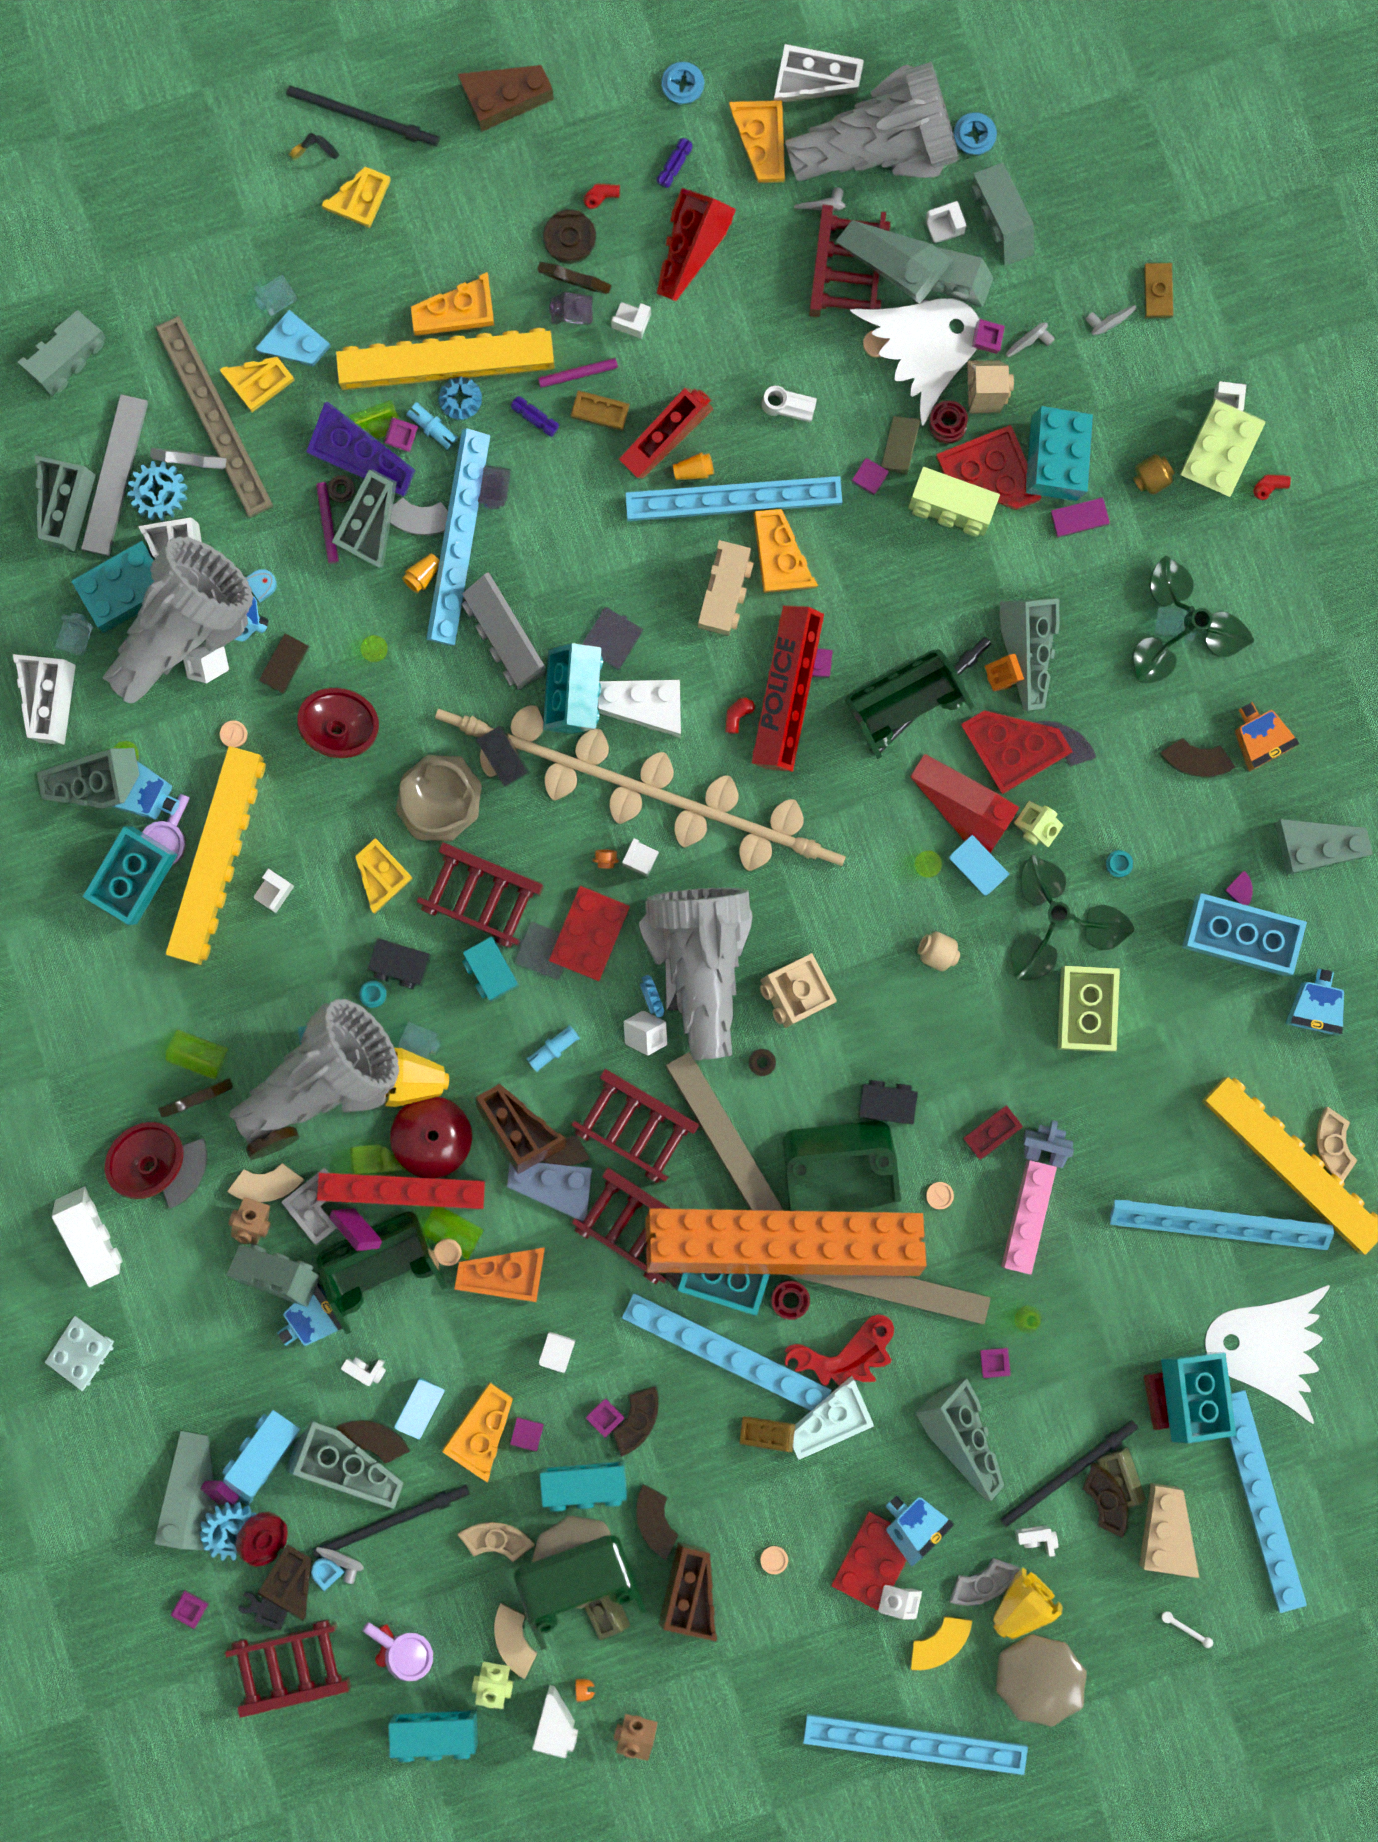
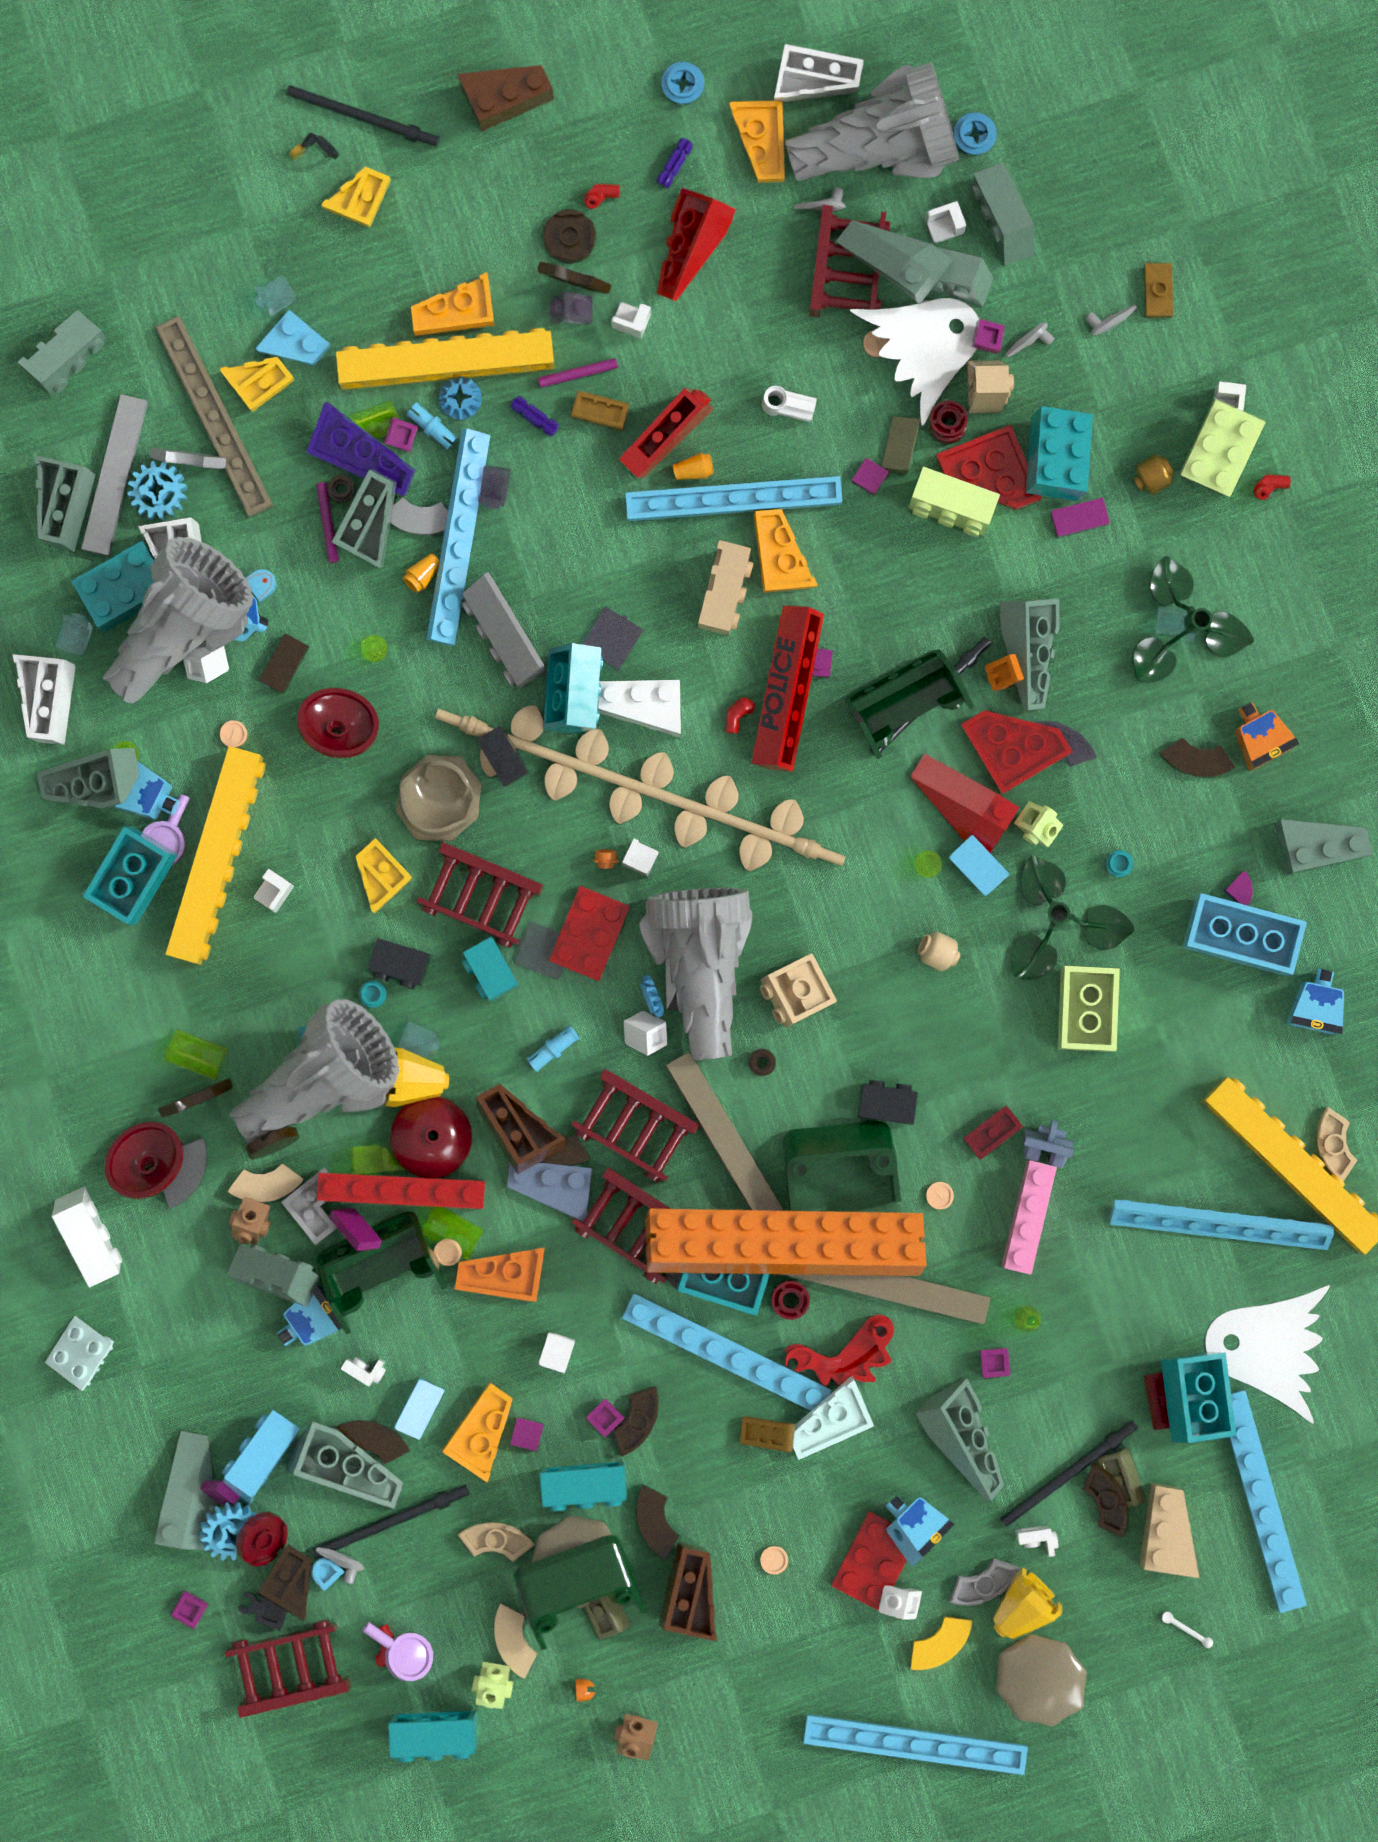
white slope [533,1685,578,1758] -> none

